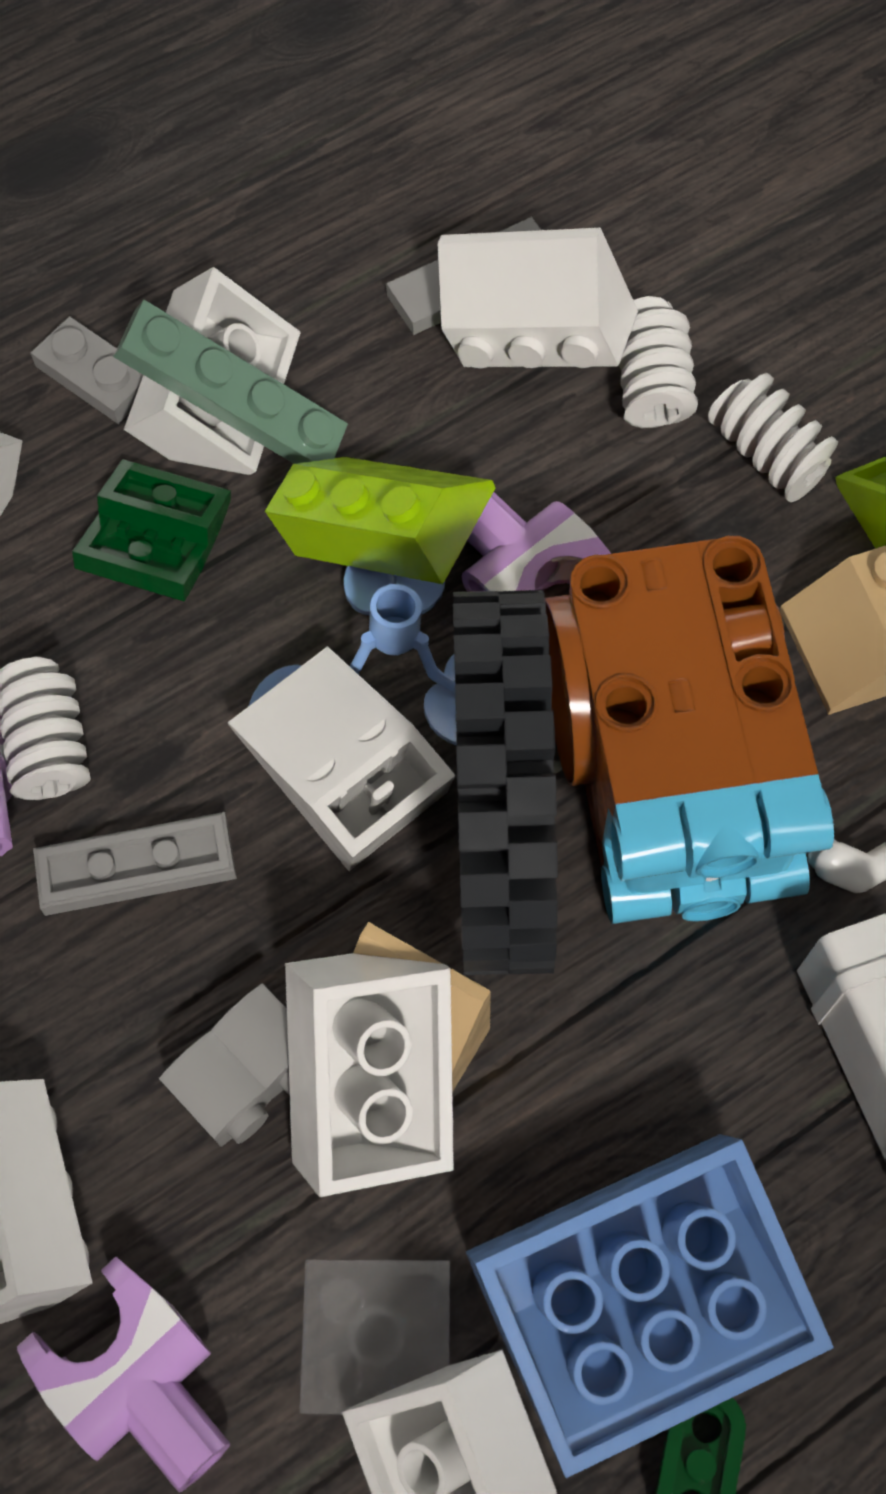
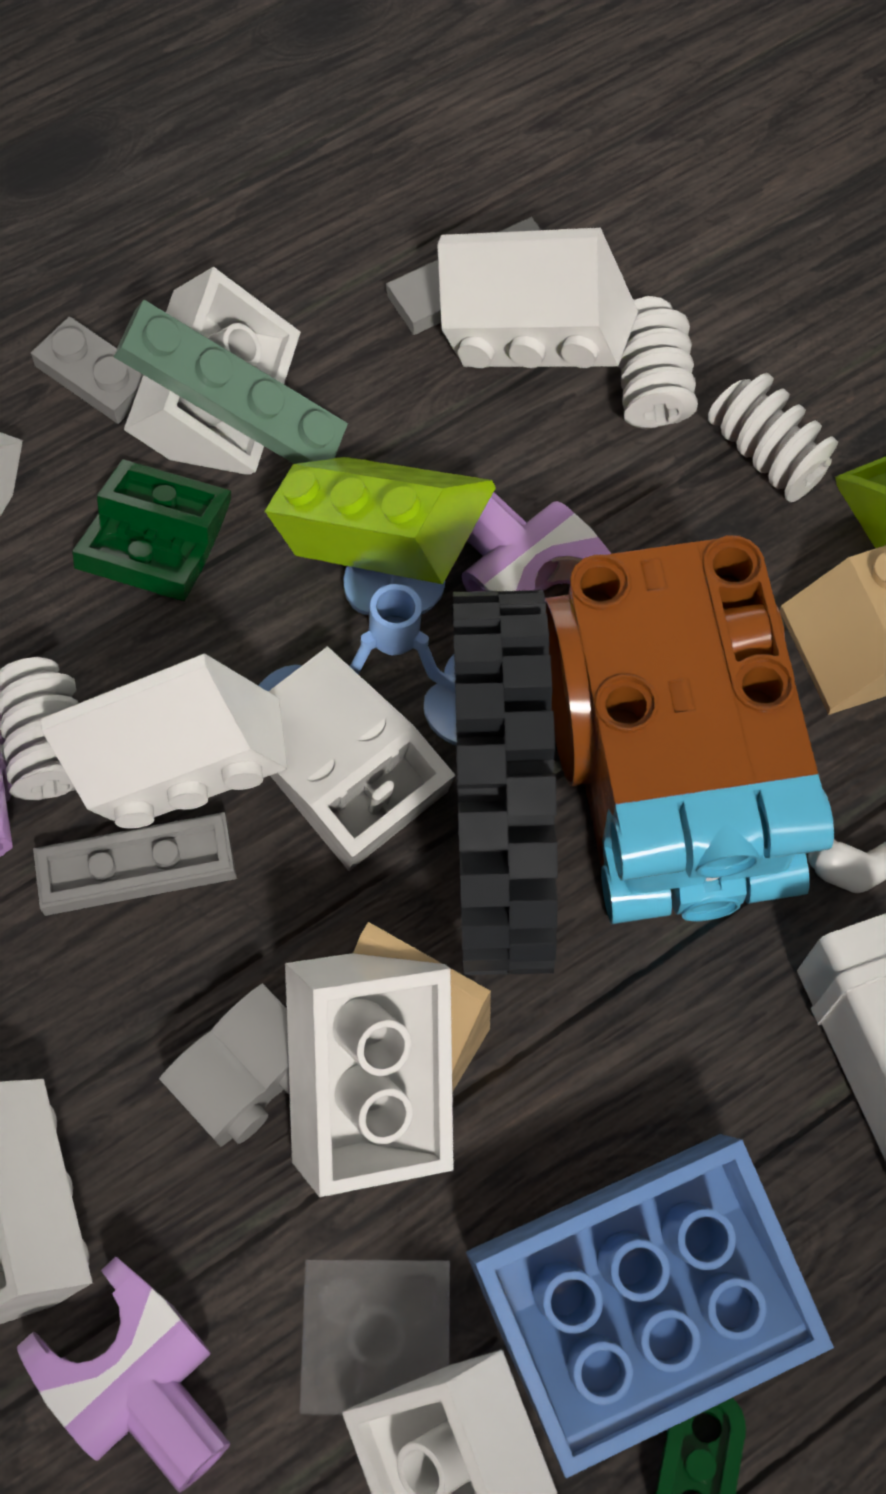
none -> white slope [41,654,288,828]

